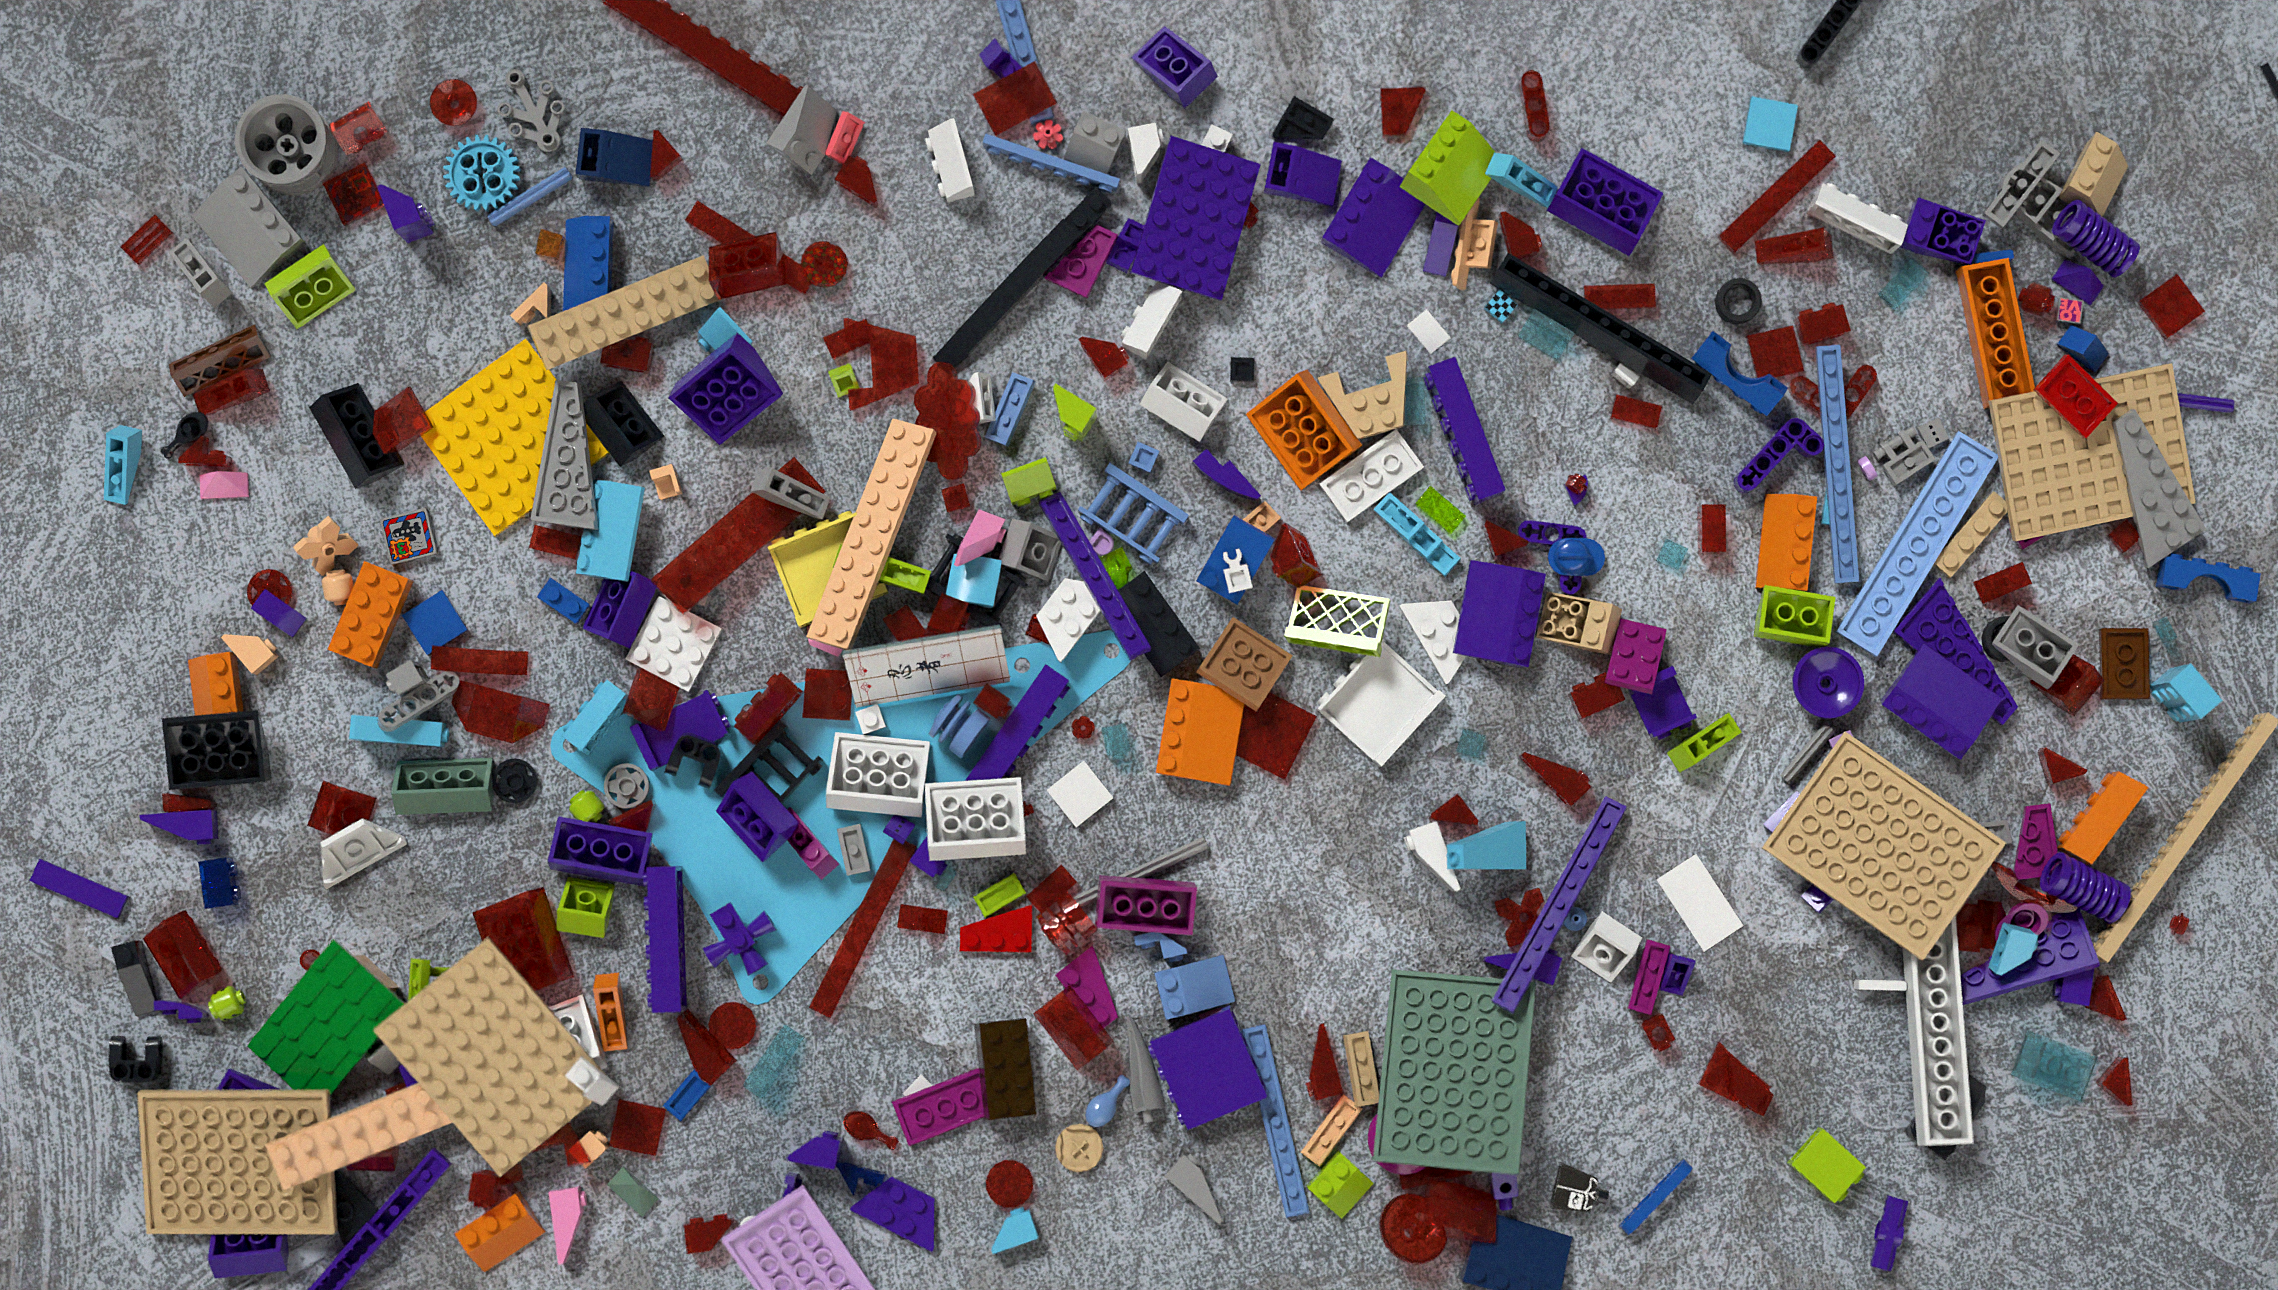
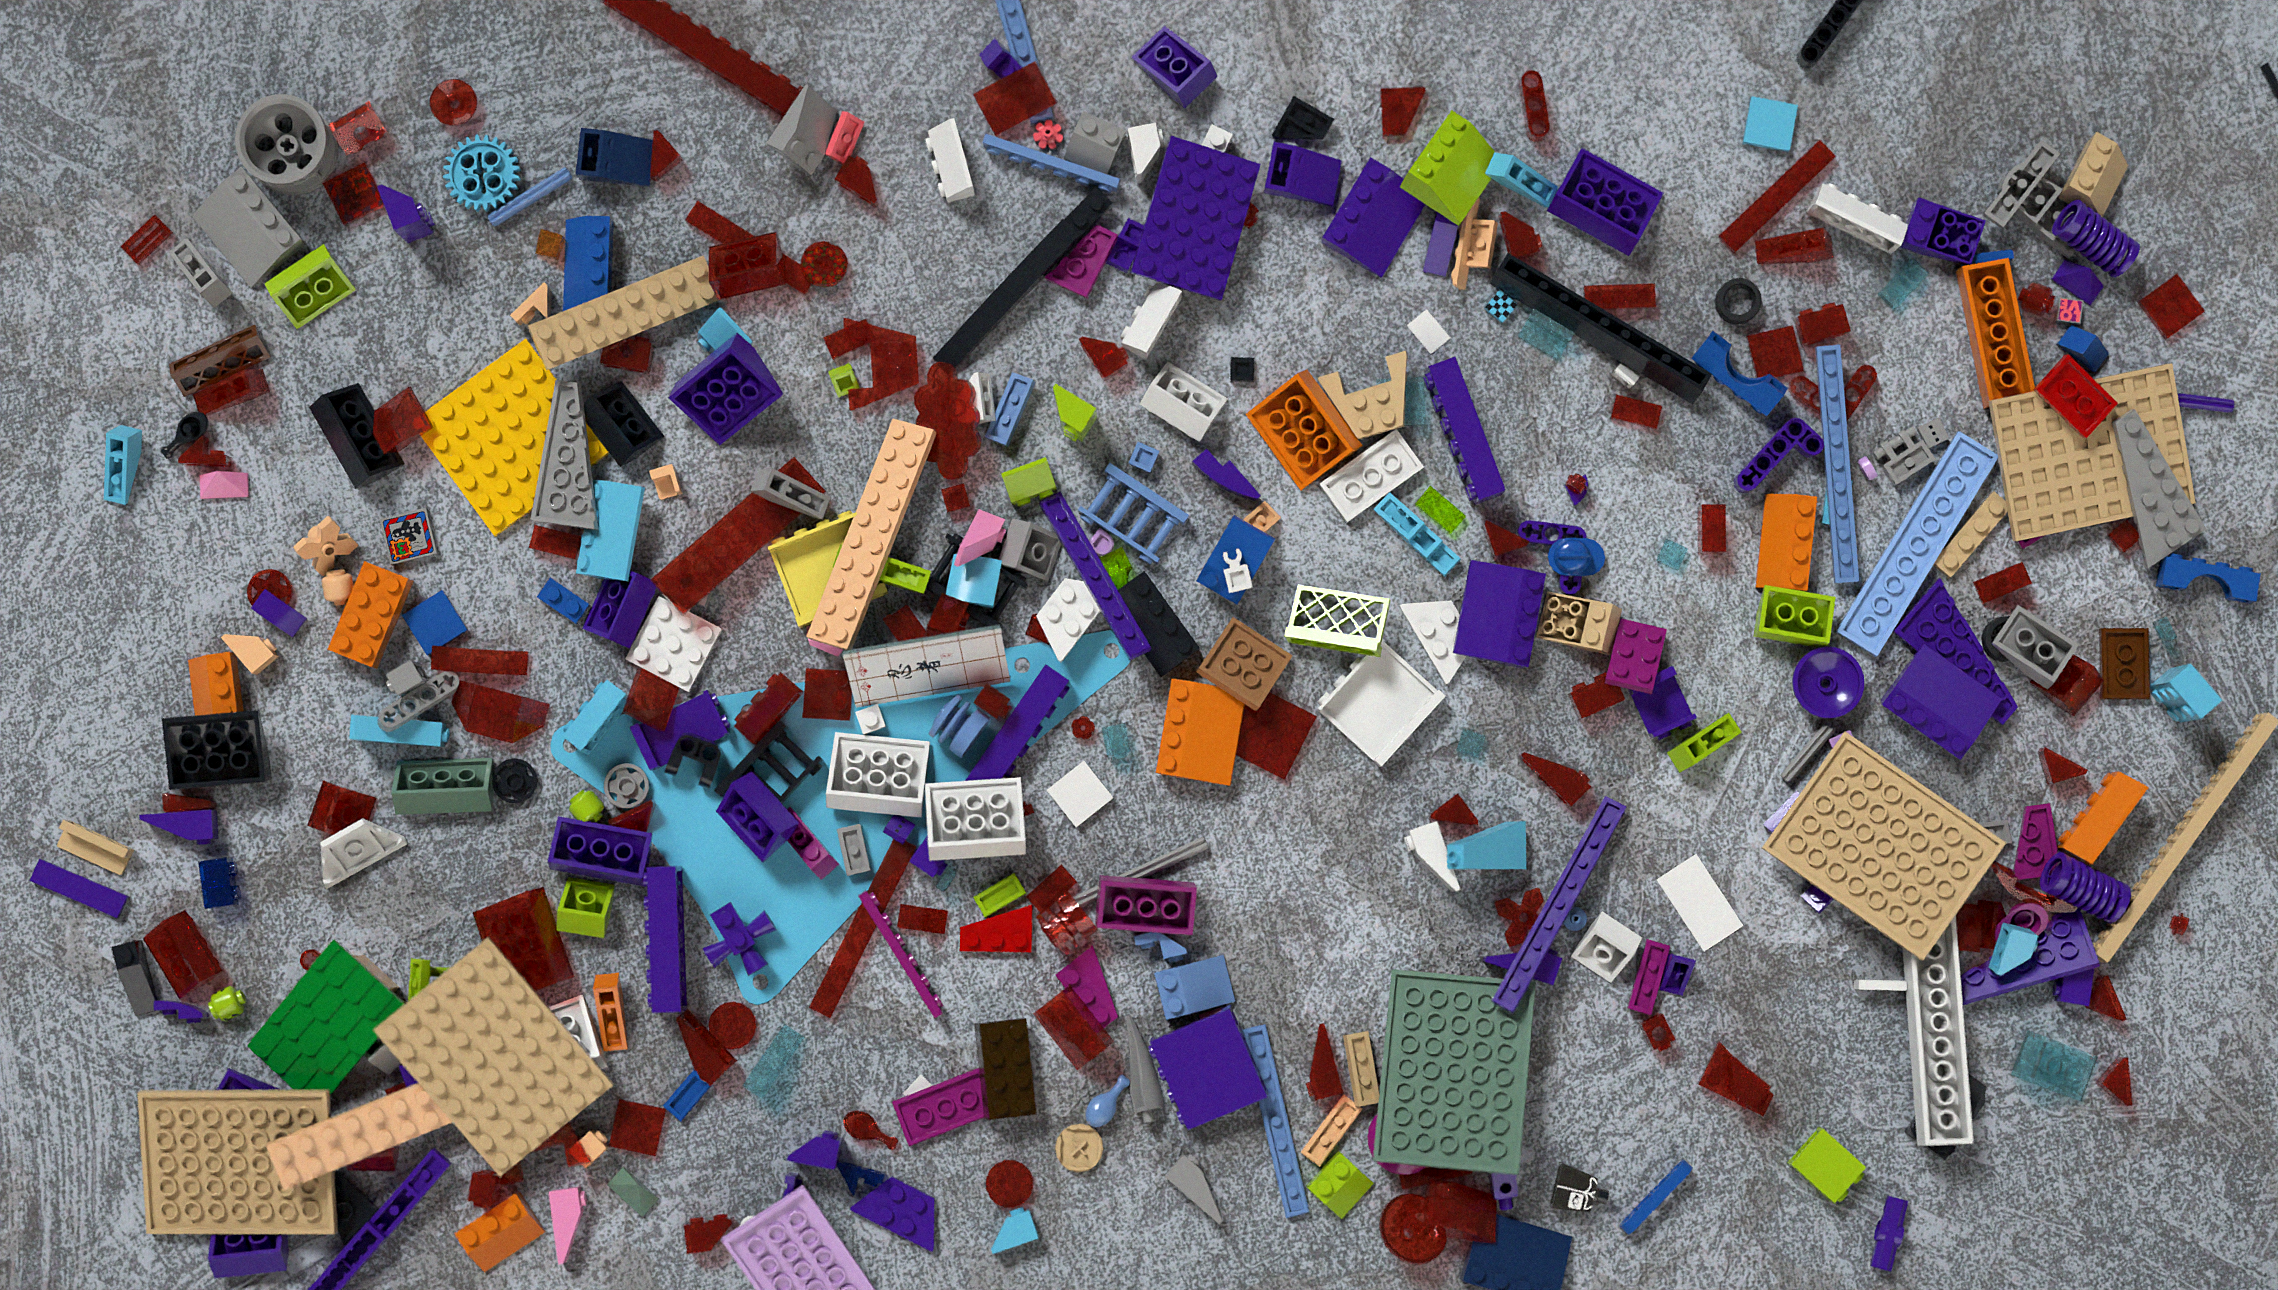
black piece [109,1036,163,1083] -> none
light grey plant [497,69,566,152] -> none
white slope [565,1056,619,1105] -> none
clear red slope [1270,523,1323,588] -> none
none -> tan panel [57,820,134,875]
none -> magenta plate [858,890,944,1019]

